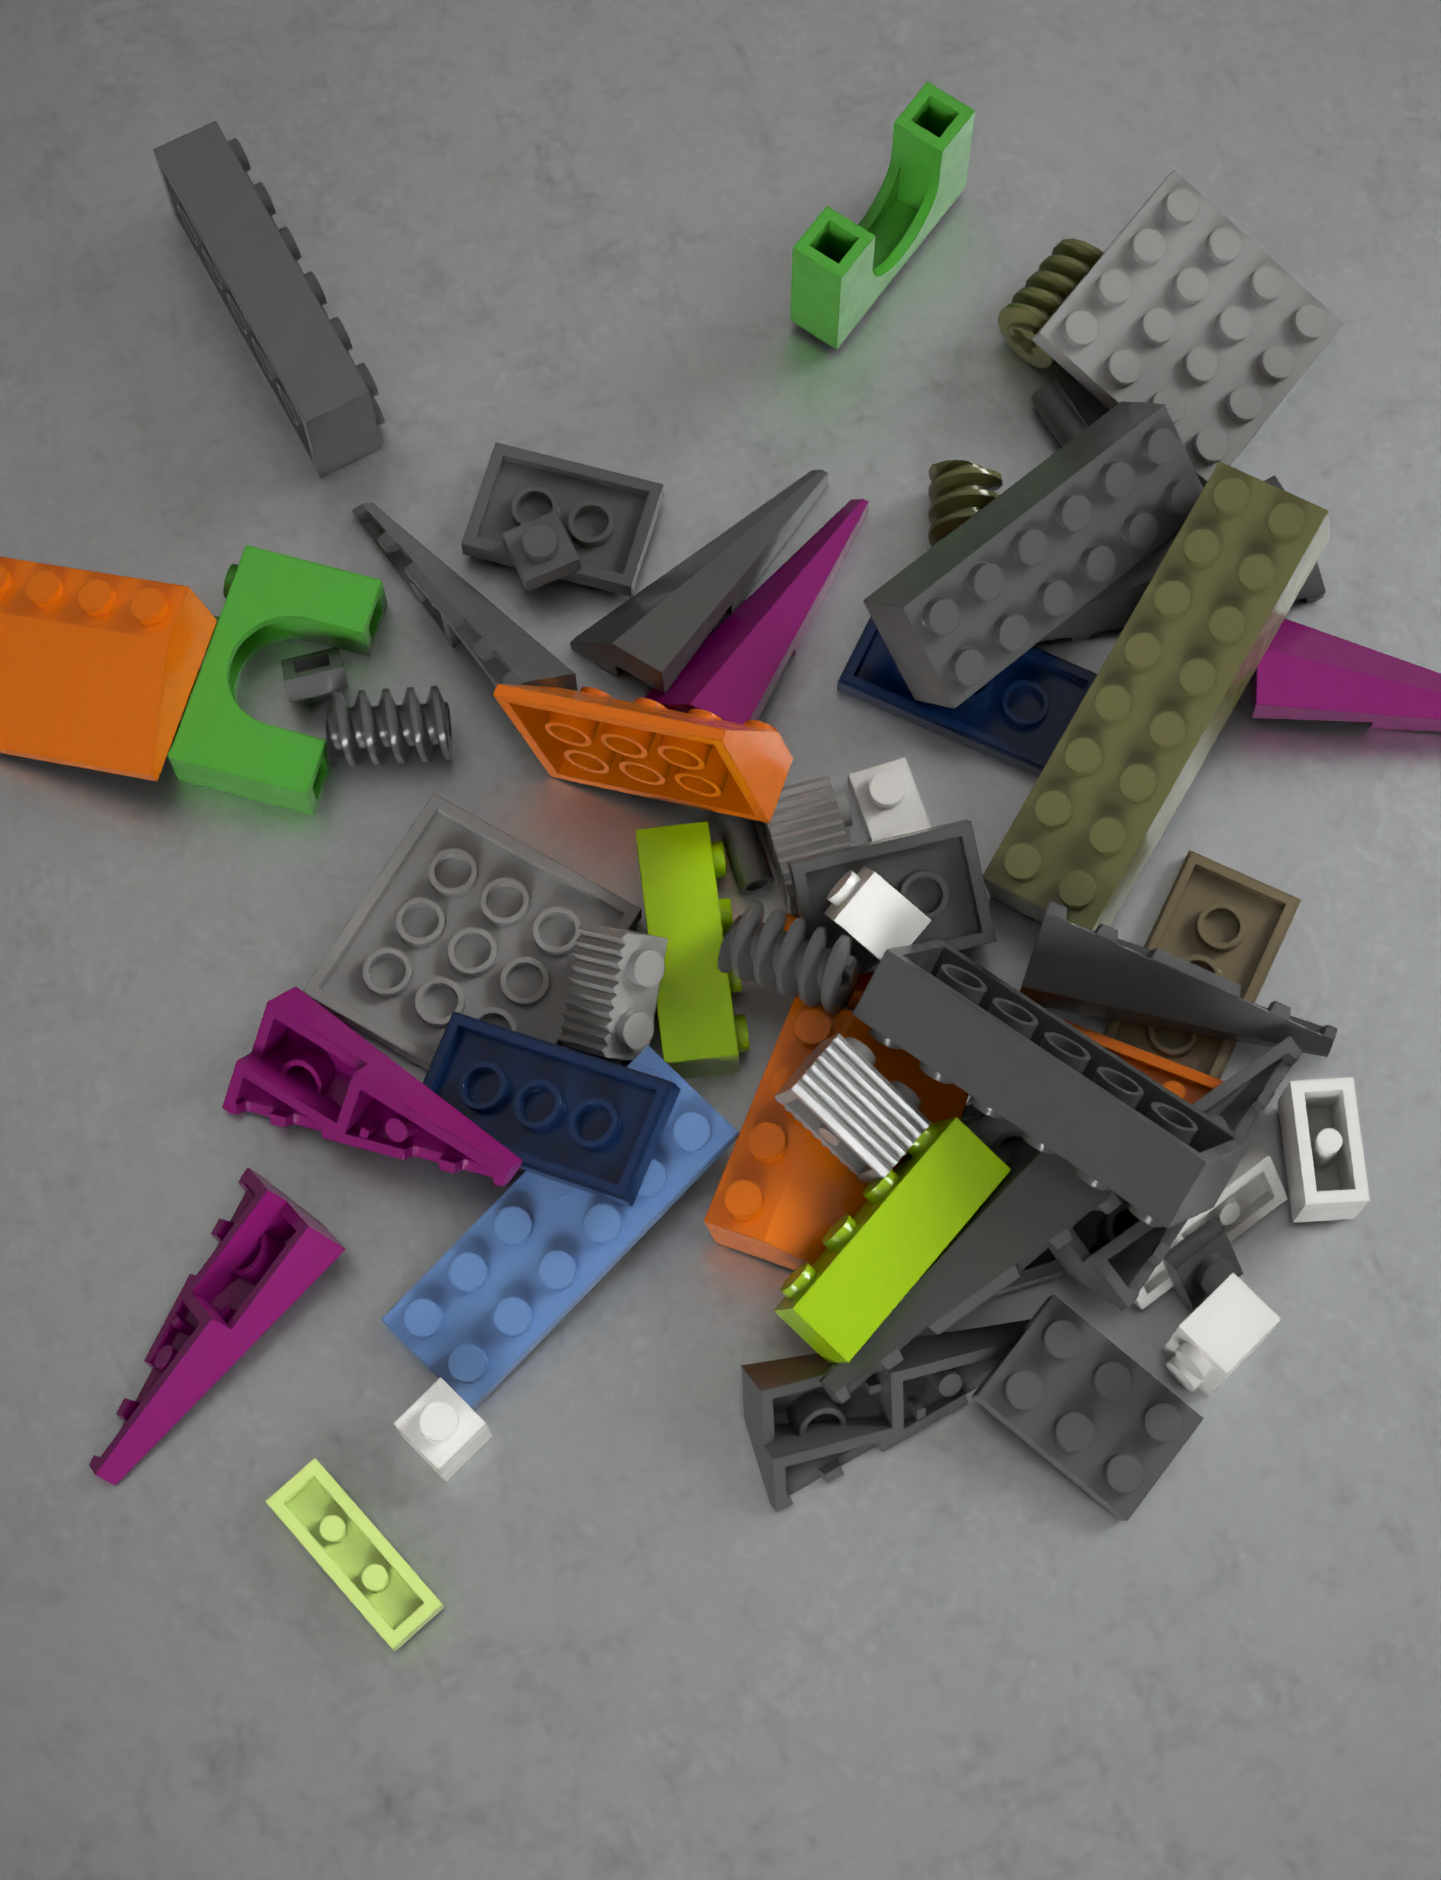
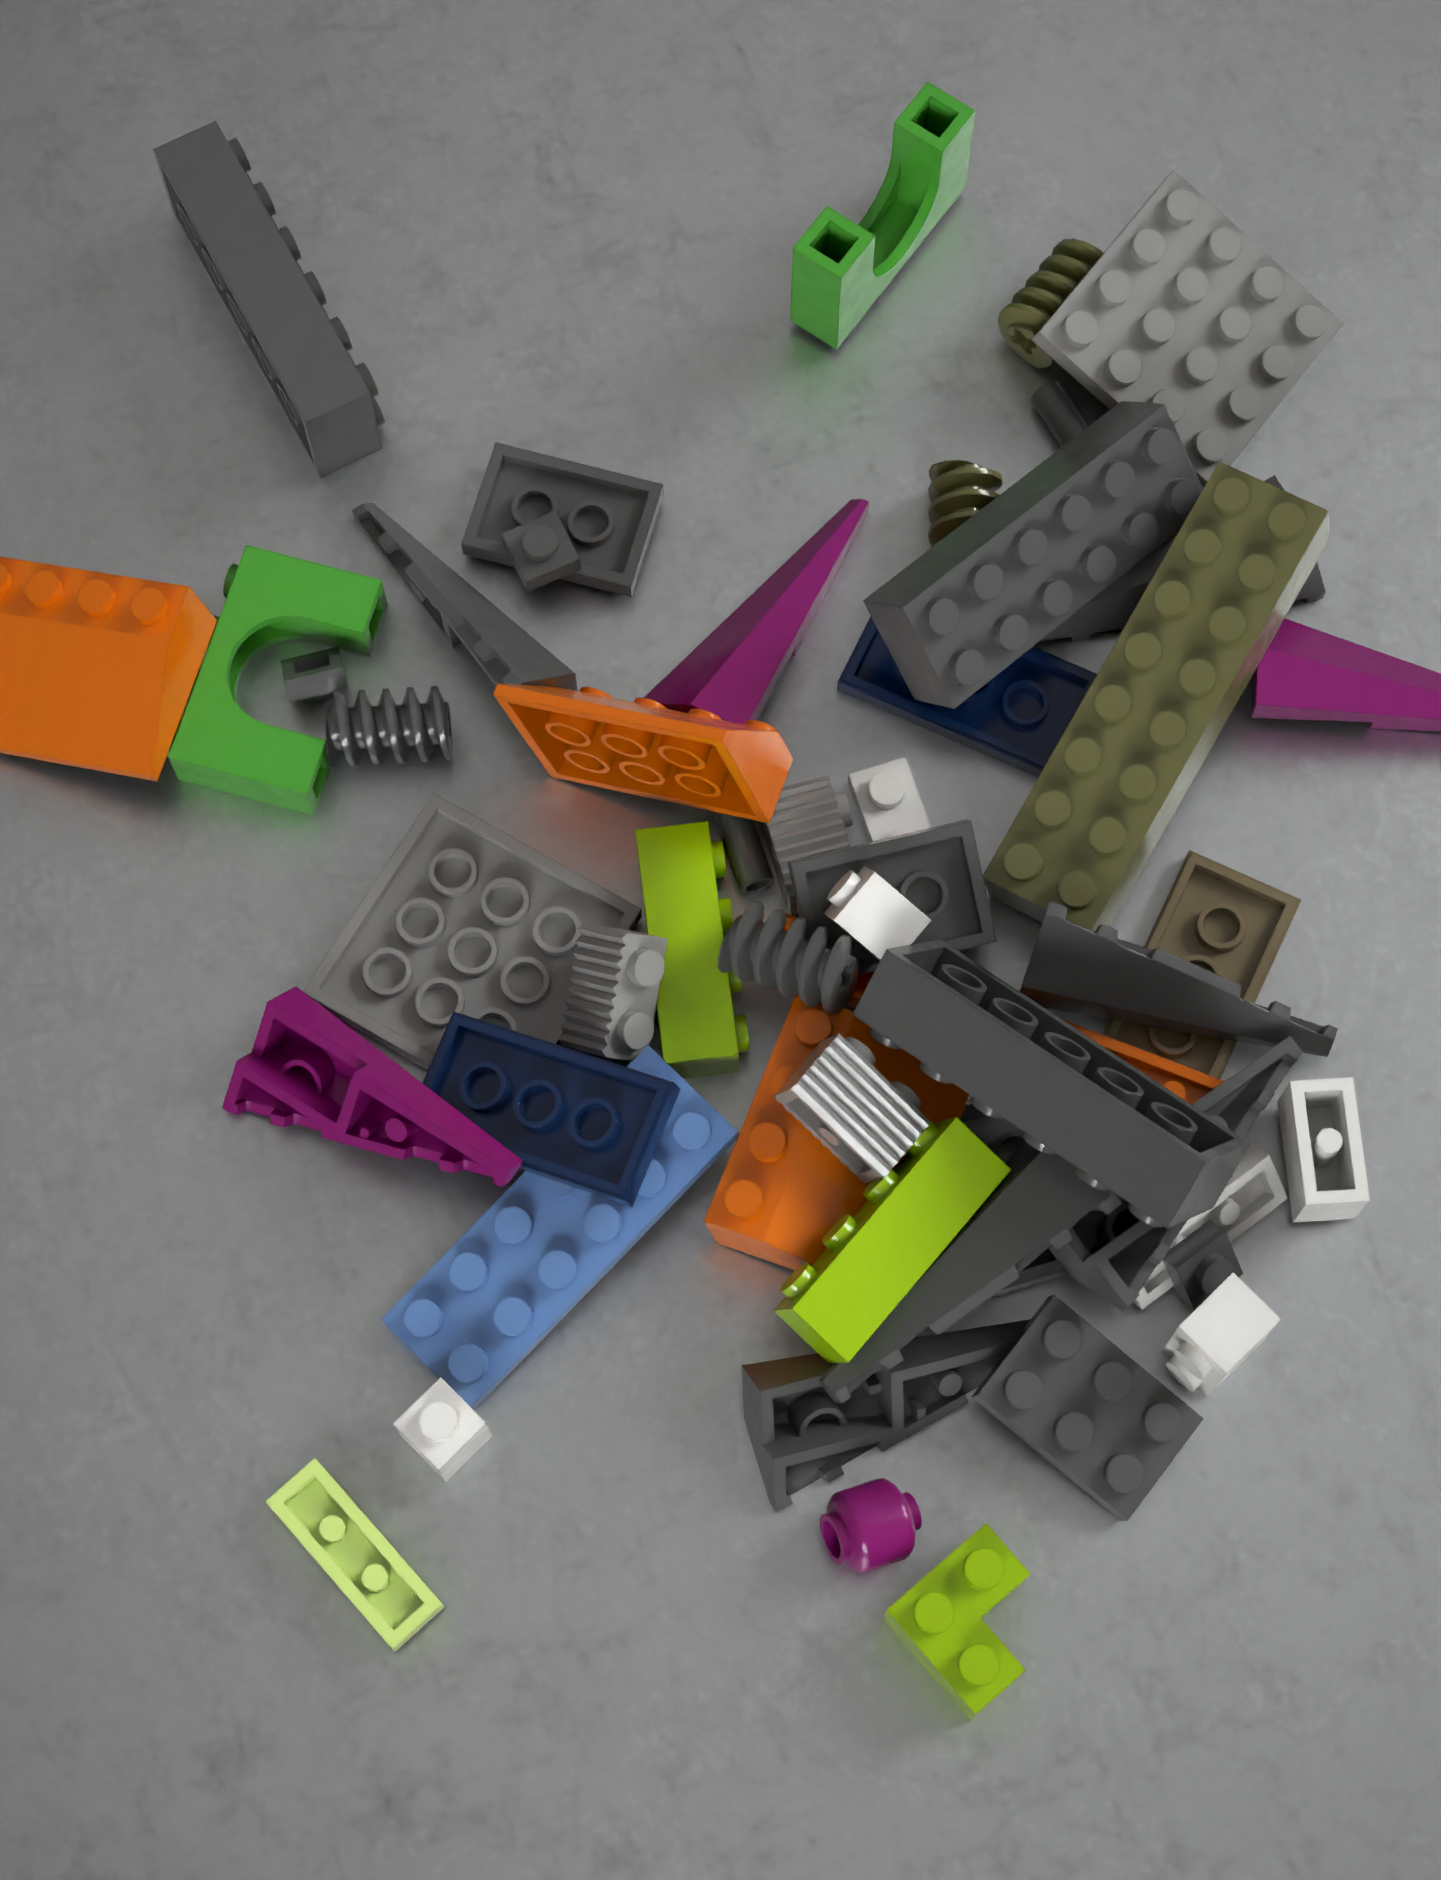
magenta wedge [89,1167,346,1485] -> none
dark grey wedge [570,469,828,694] -> none
none -> magenta head [820,1478,922,1573]
none -> lime brick [883,1523,1030,1721]

